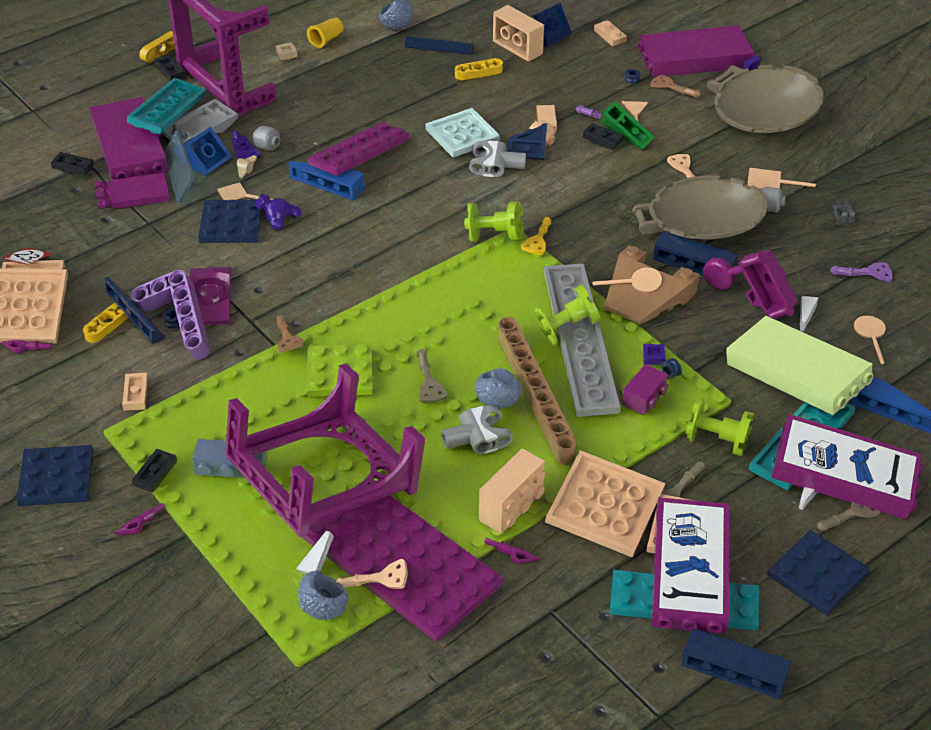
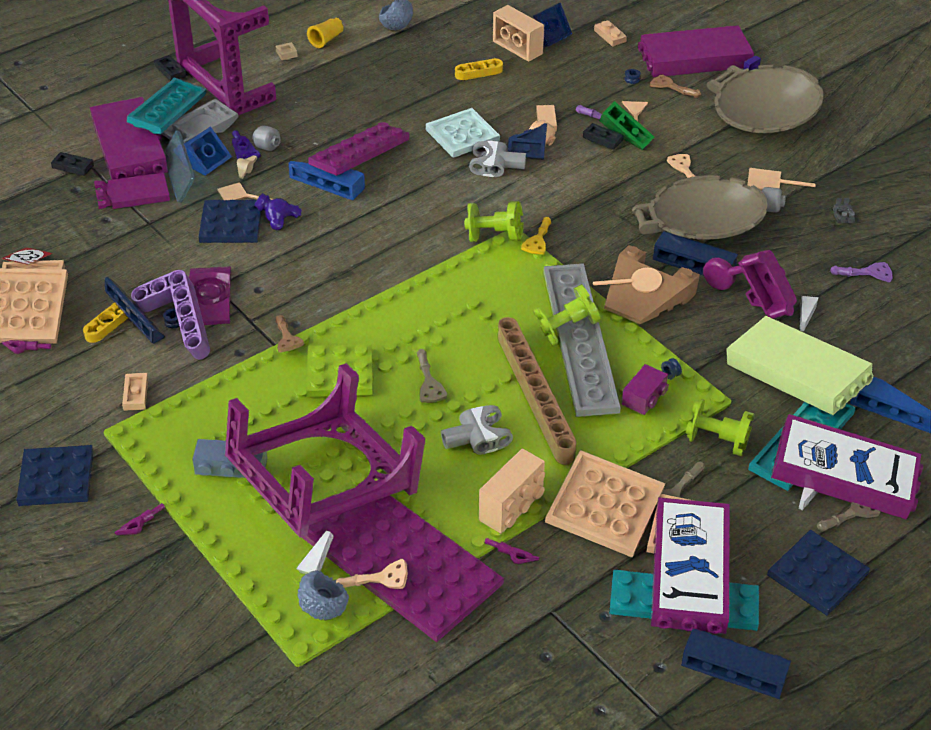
black plate [132,449,177,493] -> none
yellow beam [139,31,175,63] -> none
dark blue slope [405,36,474,55] -> none
sand blue hair [474,368,522,409] -> none
dark purple plate [643,344,666,365] -> none
light nougat piece [854,316,886,365] -> none

